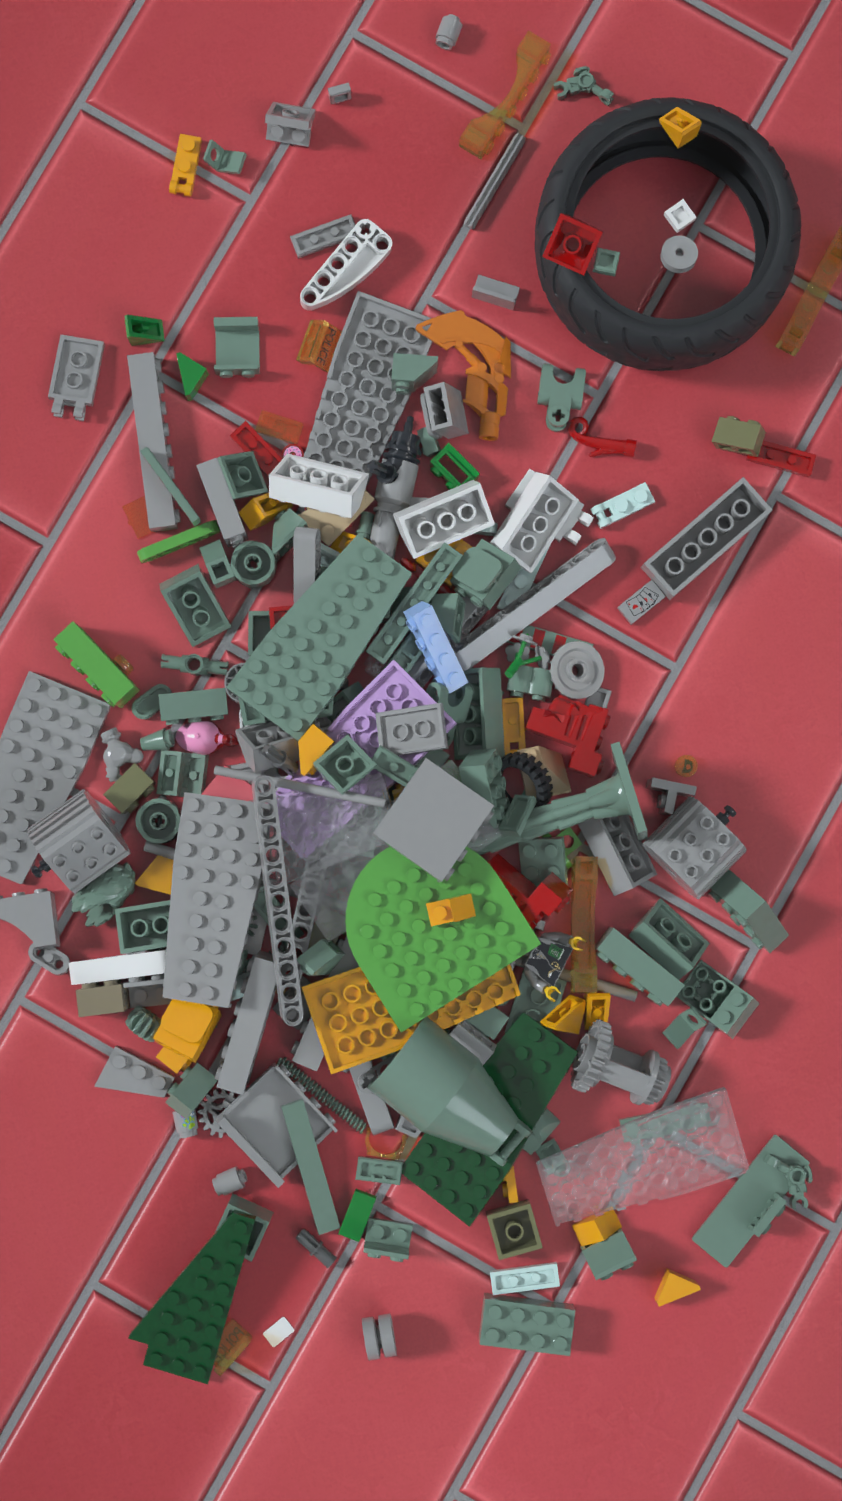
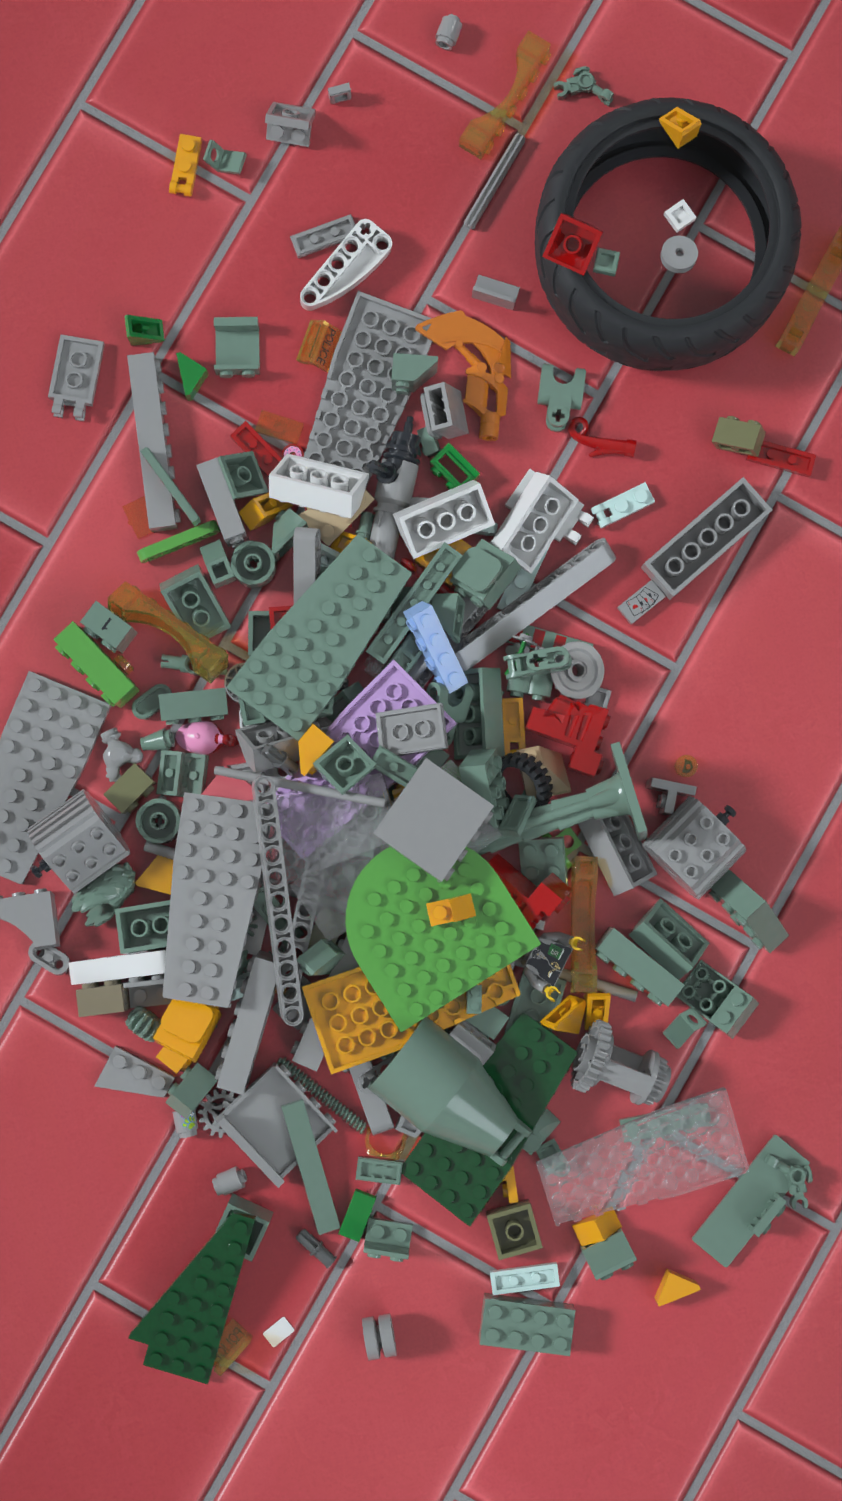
none -> sand green brick [80,601,138,654]
none -> clear yellow arch [108,581,229,684]
none -> sand green piece [466,985,482,1014]
none -> sand green piece [503,647,572,680]

